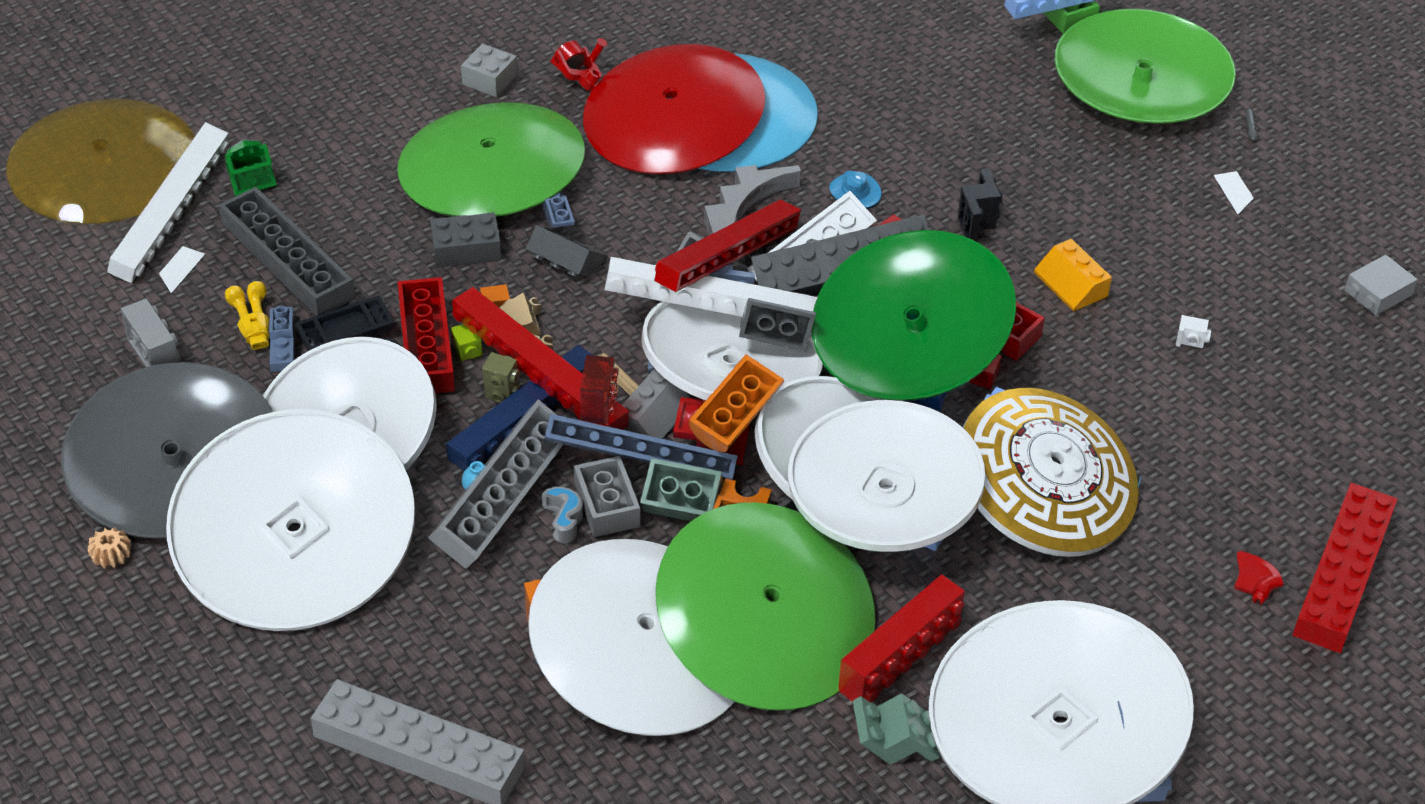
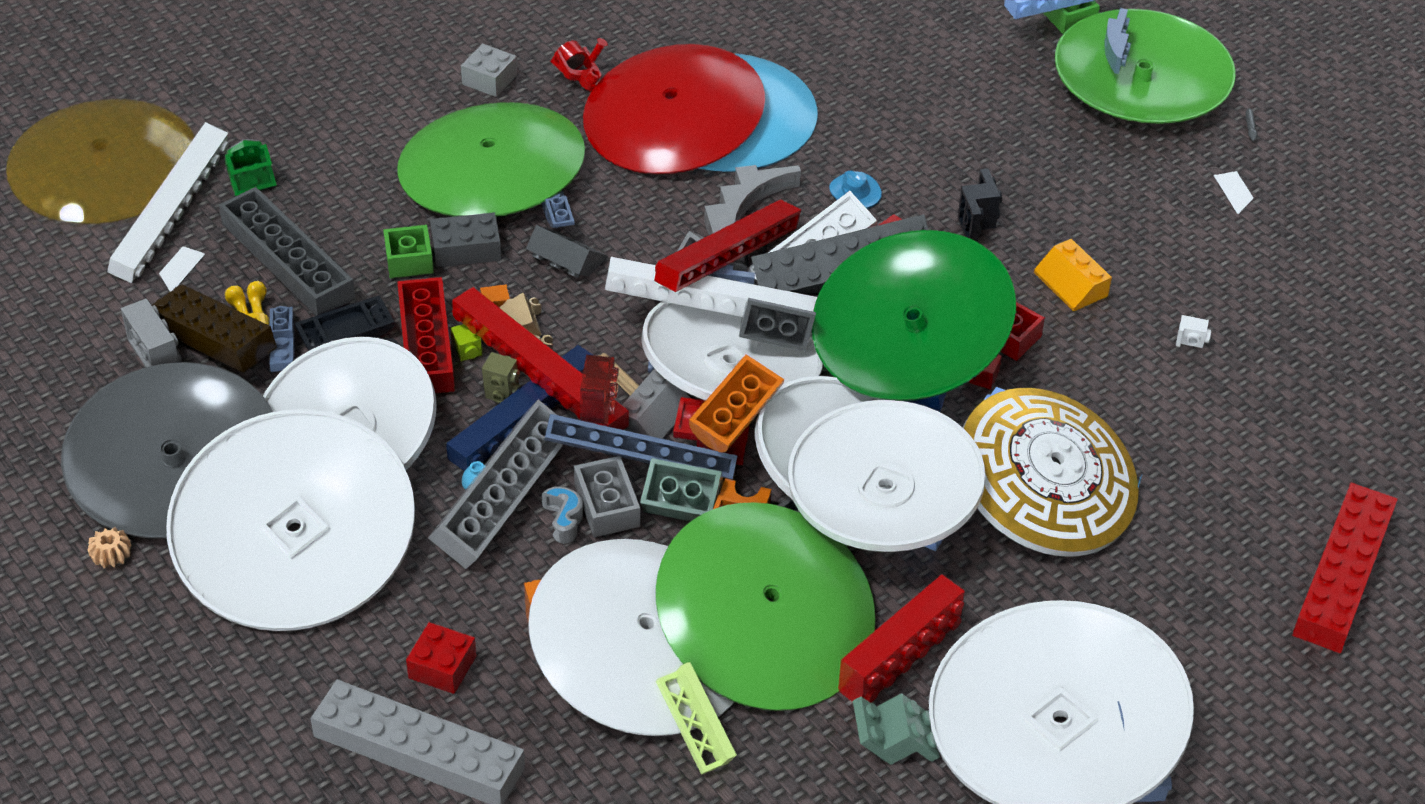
red arm [1234,551,1283,604] -> none
light grey brick [1344,255,1418,315] -> none
none -> dark brown brick [151,284,277,373]
none -> bright green brick [383,225,433,278]
none -> red brick [406,622,477,694]
none -> yellowish green fence [656,662,736,775]
none -> sand blue slope [1104,8,1131,74]

